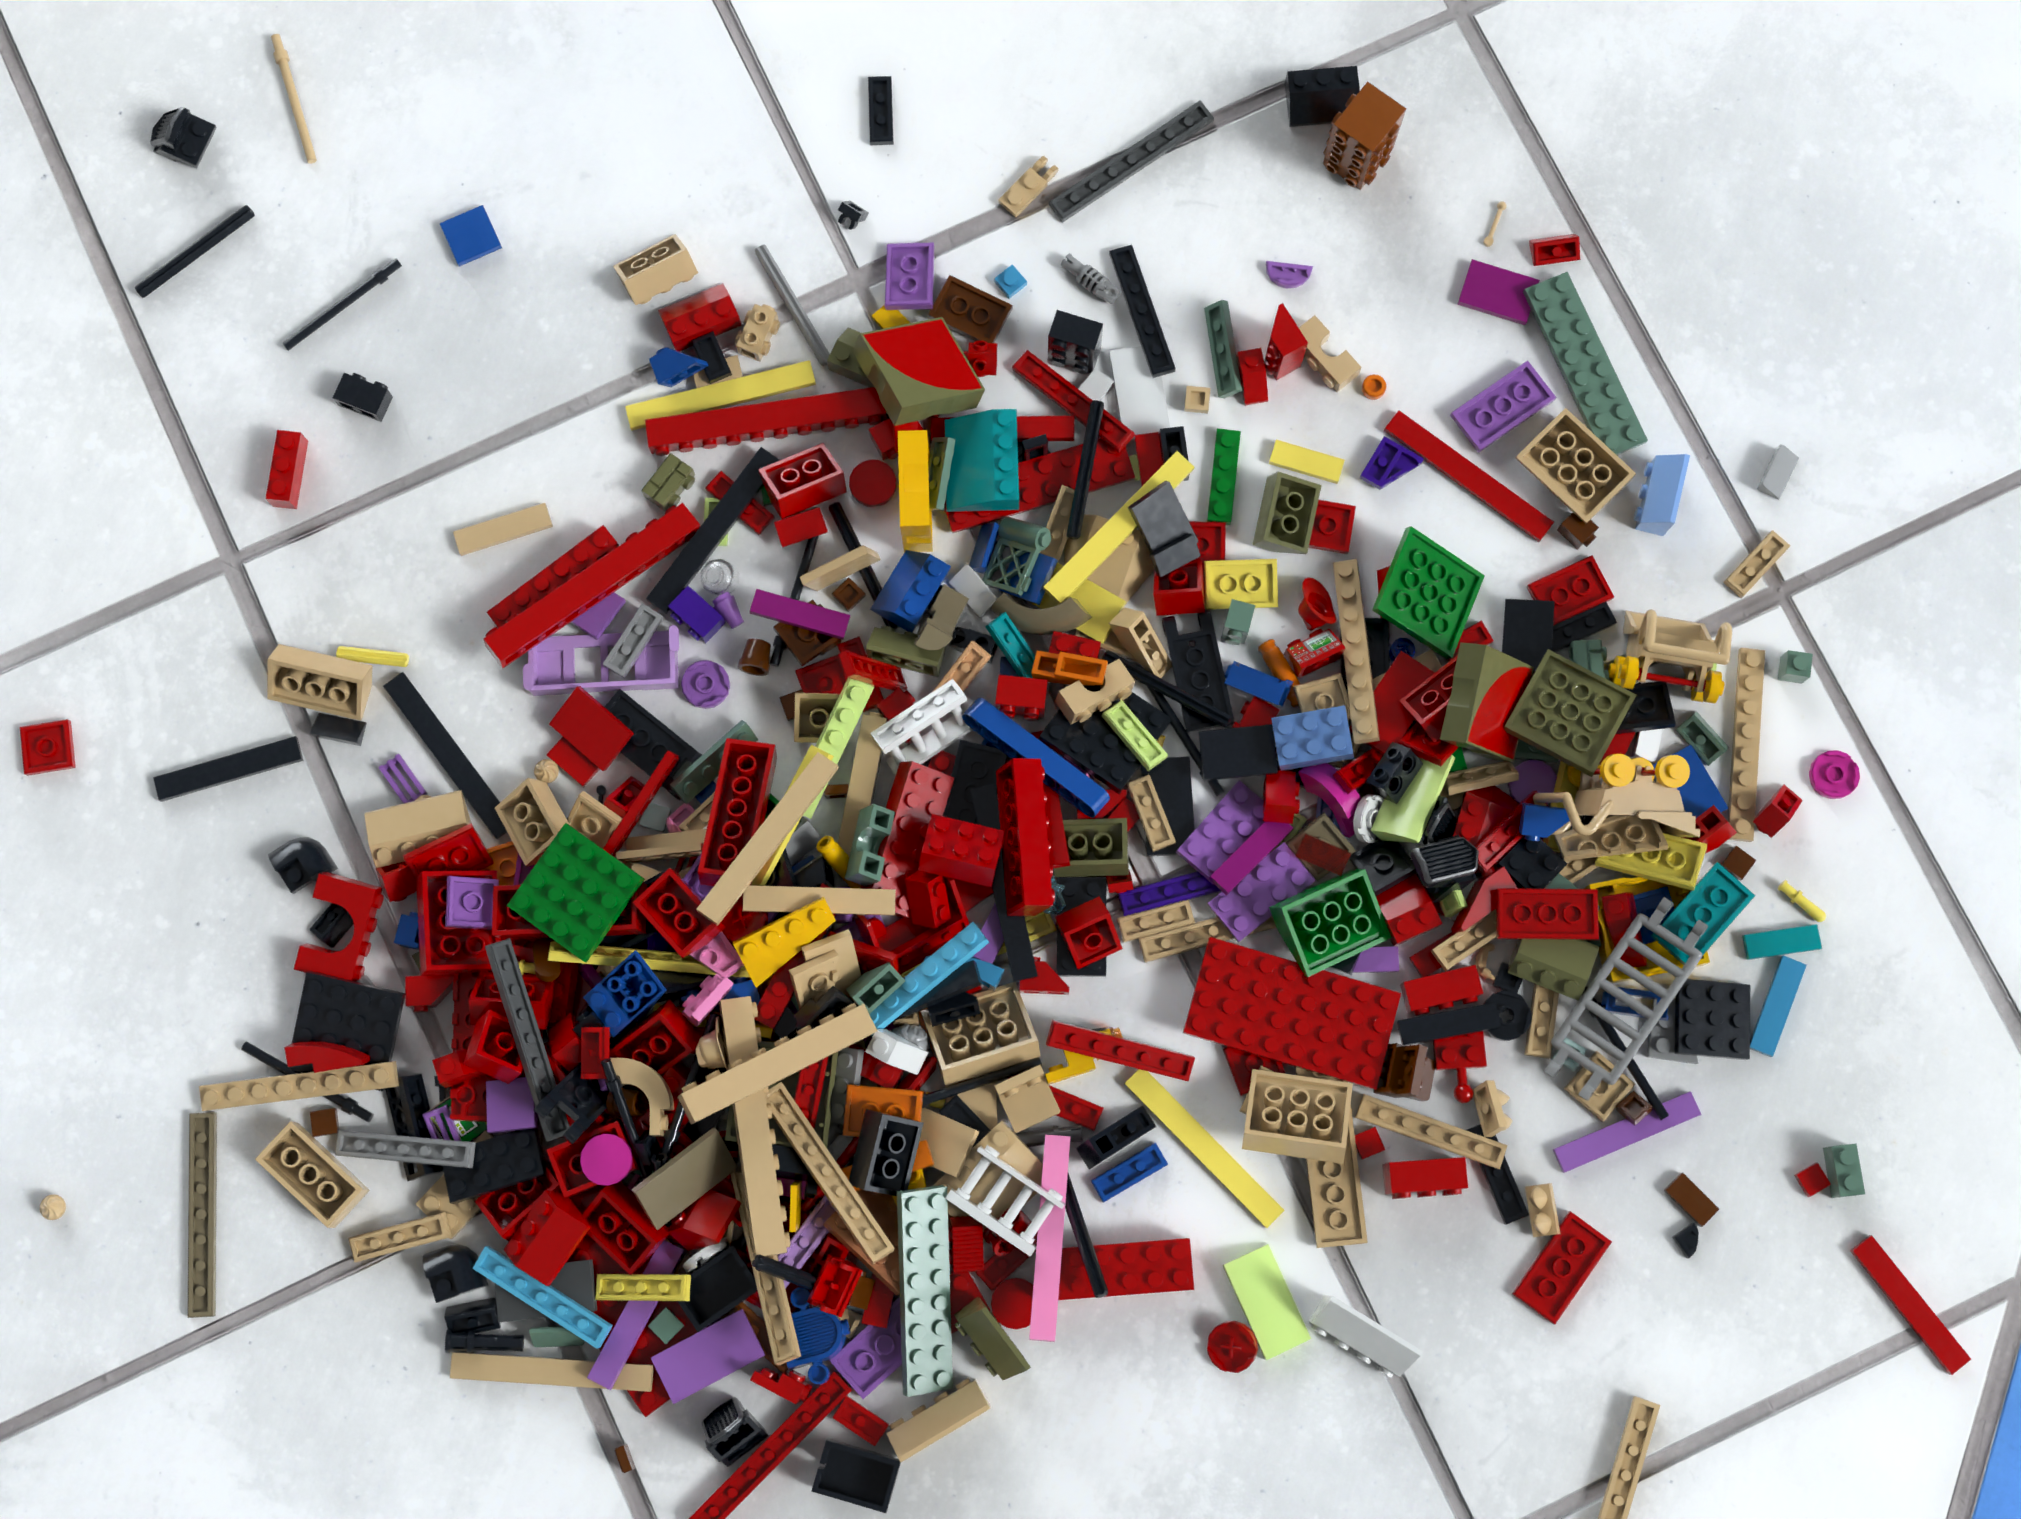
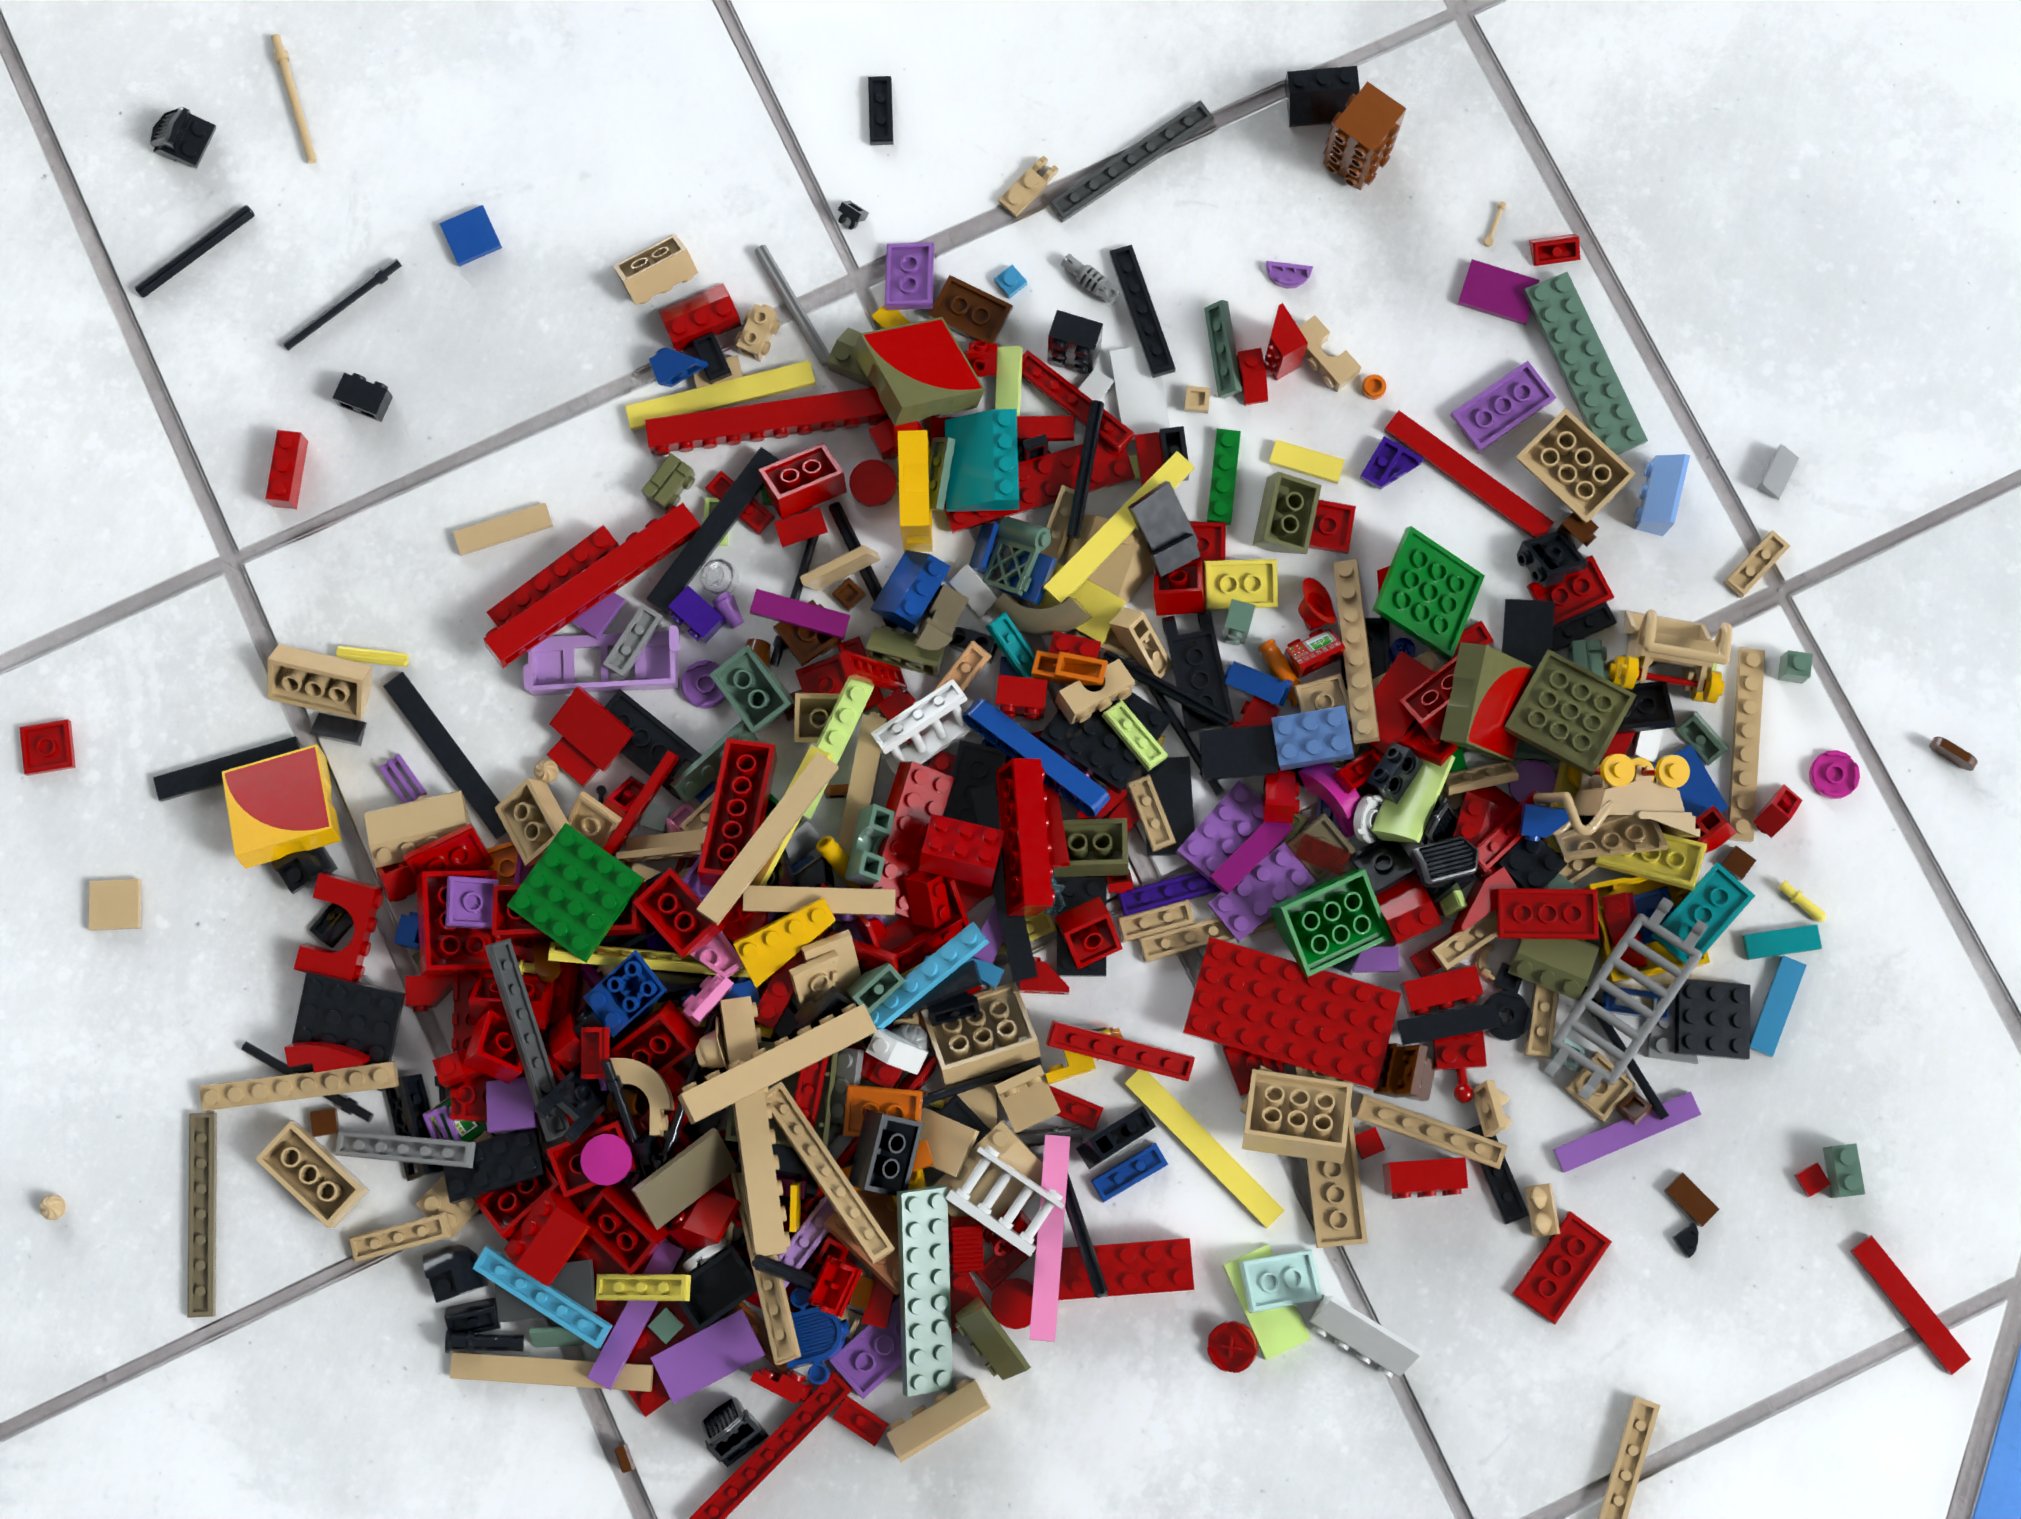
black piece [811,1438,901,1513] -> none
none -> tan tile [89,879,141,931]
none -> tile [222,744,341,869]
none -> sand green slope [709,645,795,734]
none -> yellowish green tile [995,346,1023,416]
none -> light aqua tile [1239,1249,1322,1313]
none -> black plate [1517,530,1588,588]
none -> reddish brown tile [1929,736,1978,771]

